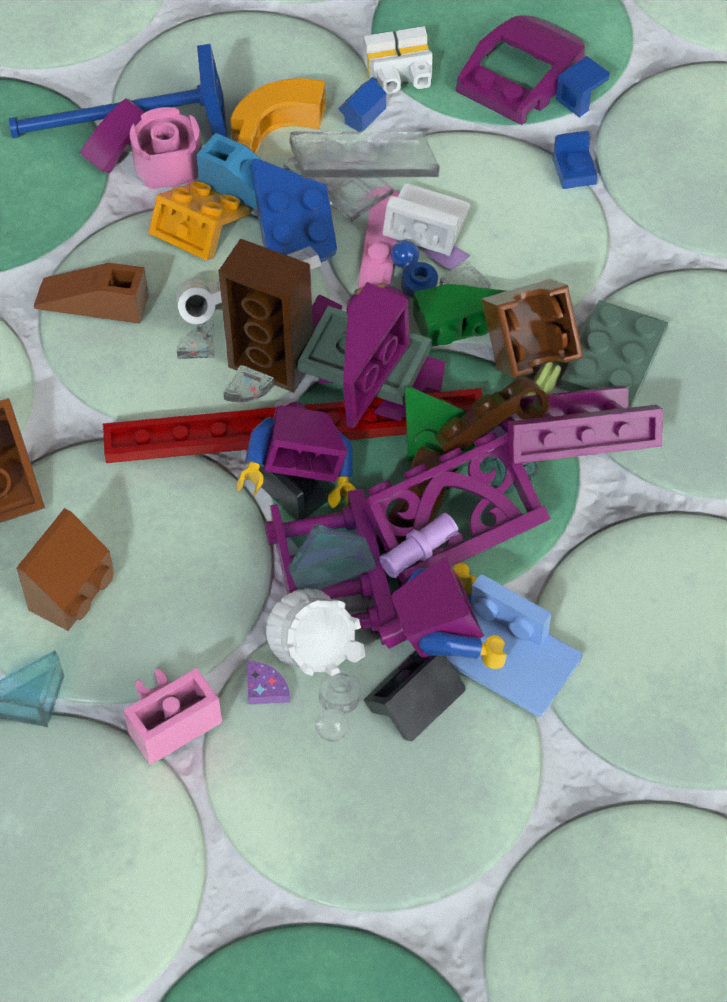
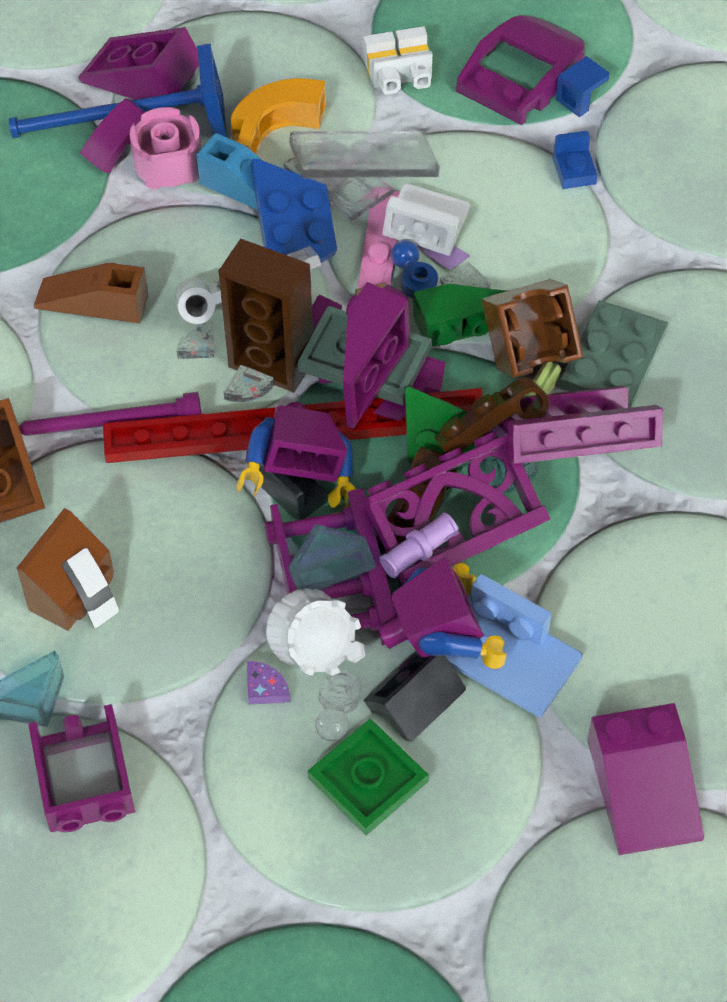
bright pink brick [123,668,222,765] -> none
light orange bracket [148,181,251,261] -> none
blue piece [338,77,386,133] -> none
none -> magenta piece [19,392,202,436]
none -> window [28,704,136,833]
none -> white sticker [62,548,119,628]
none -> magenta slope [78,27,199,100]
none -> green plate [307,719,429,836]
none -> magenta slope [587,703,704,855]

